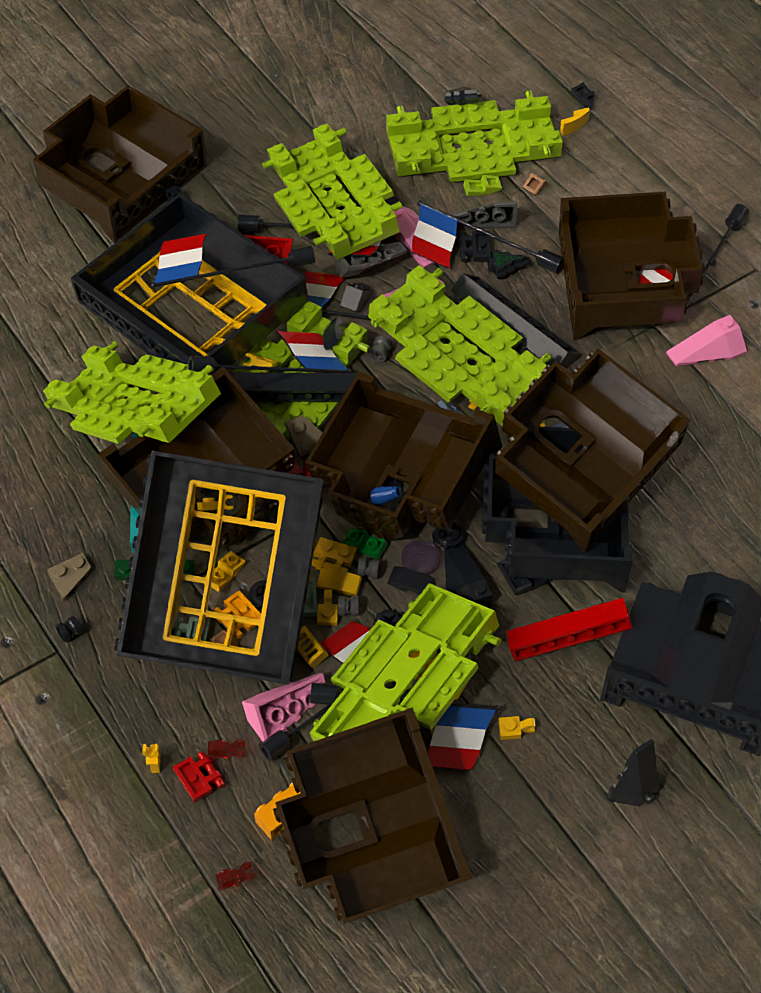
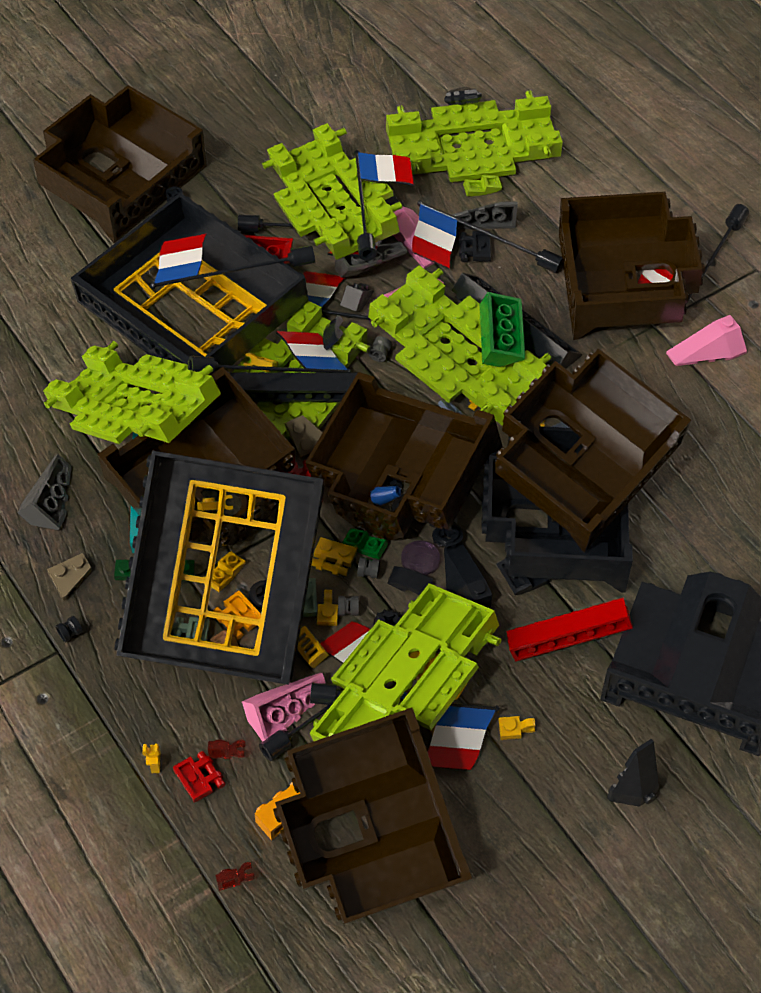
yellow slope [316,568,362,596] -> none
black rock [487,250,530,279] -> none
medium nougat slope [523,173,547,195] -> none
yellow slope [560,107,590,136] -> none
black slope [570,82,595,109] -> none
none -> dark grey wedge [17,454,71,530]
none -> flag [353,150,414,261]
none -> green slope [480,292,525,367]

